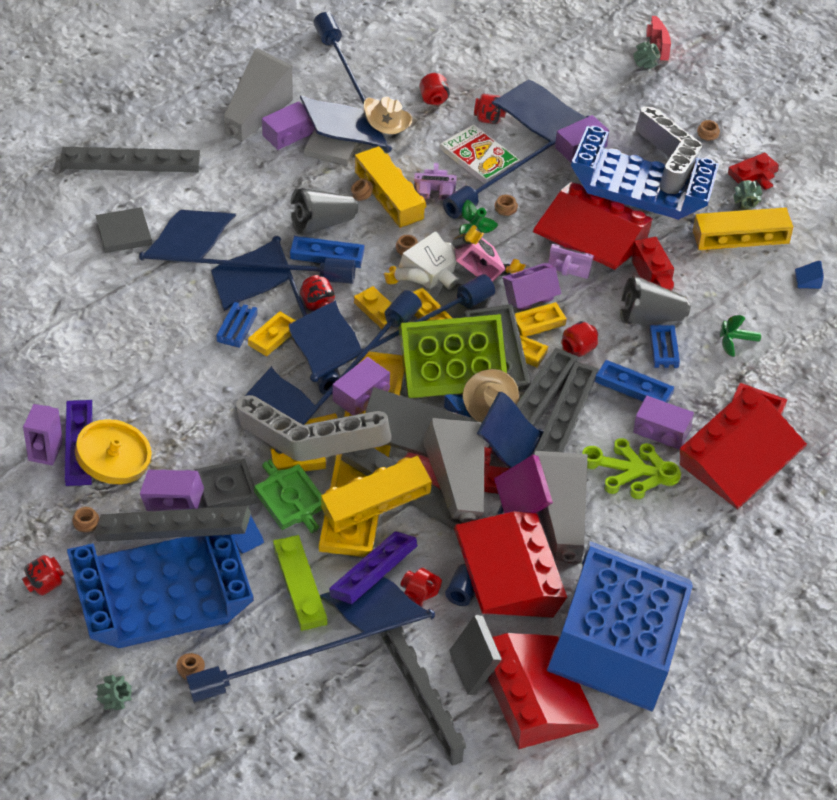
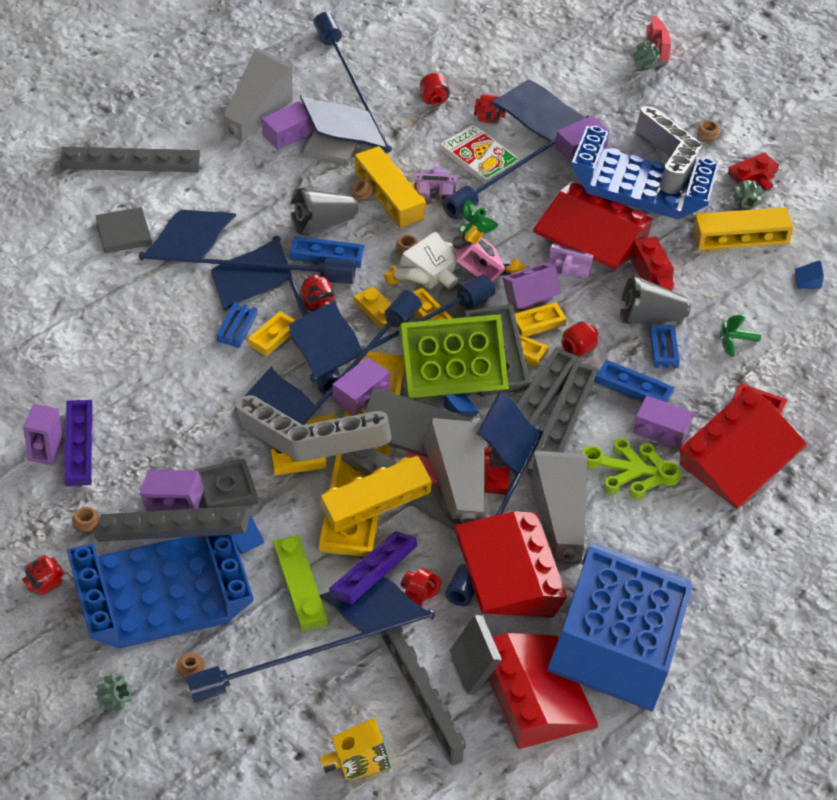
yellow piece [75,419,152,485] -> none
bright green plate [254,460,322,533] -> none
tan hat [363,97,412,134] -> none
tan hat [463,369,519,422] -> none
medium nougat plate [494,194,518,216] -> none
magenta tile [494,455,553,513] -> none
none -> yellow torso [320,717,391,780]

